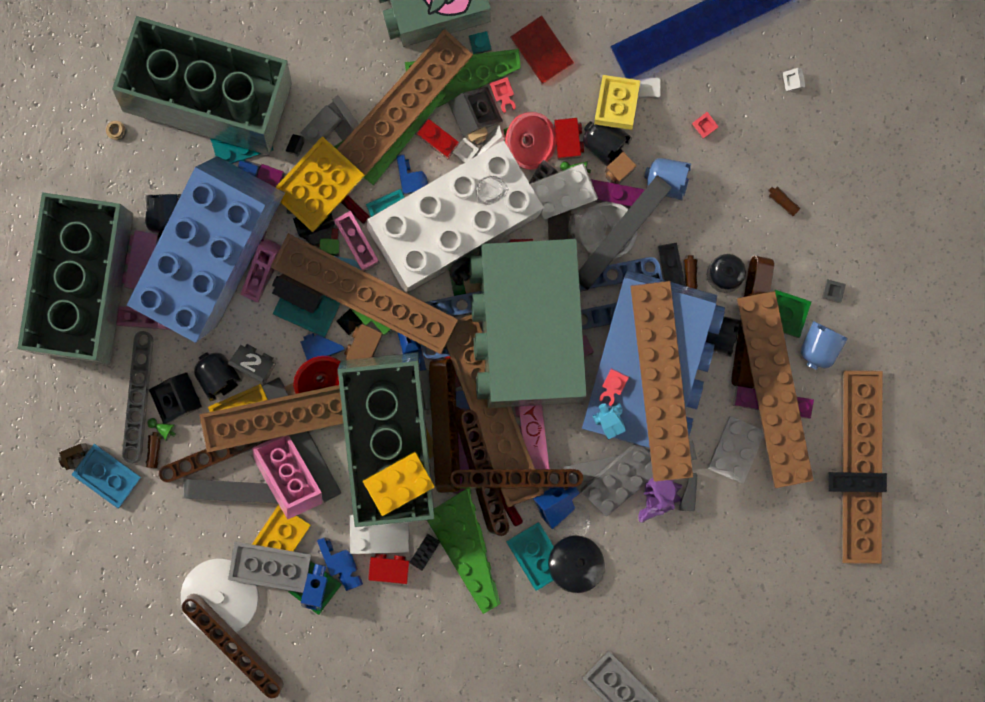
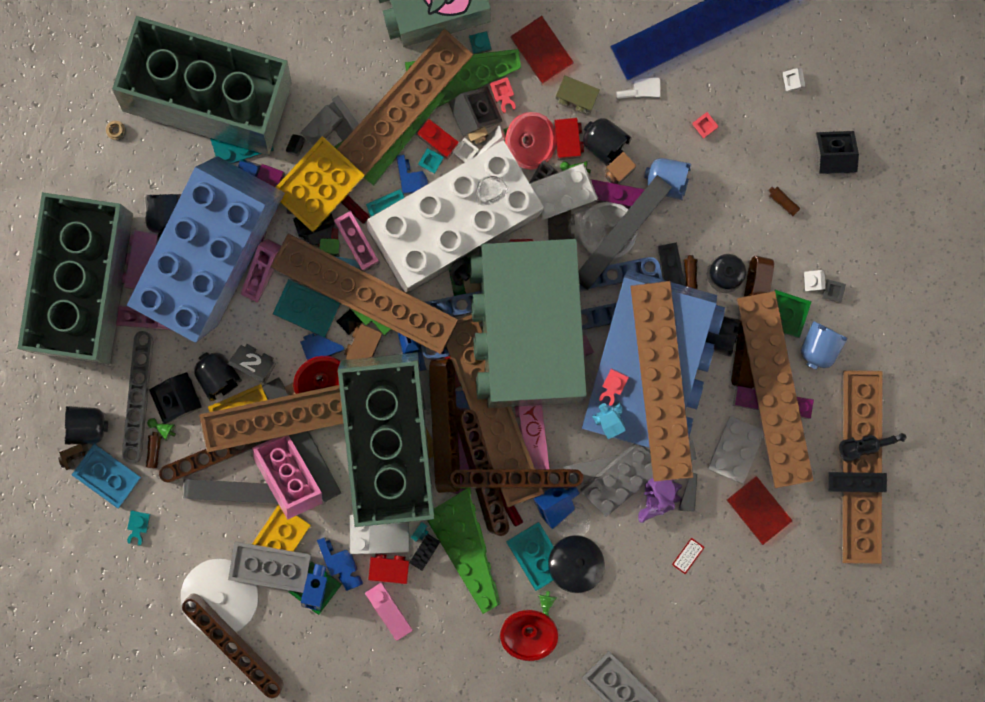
black brick [272,274,324,314] -> none
yellow plate [363,452,435,516] -> none
light yellow plate [594,75,640,130] -> none
none -> black cylinder [65,406,108,445]
none -> teal plate [127,510,151,546]
none -> bright pink slope [365,582,413,641]
none -> teal plate [410,522,429,542]
none -> teal plate [418,148,444,174]
none -> red dish [500,610,558,661]
none -> bright green piece [538,591,557,617]
none -> olive brick [555,75,600,114]
none -> white sticker [672,538,705,574]
none -> clear red plate [726,476,792,545]
none -> white plate [804,270,826,291]
none -> black slope [816,131,859,174]
none -> black piece [839,433,907,463]

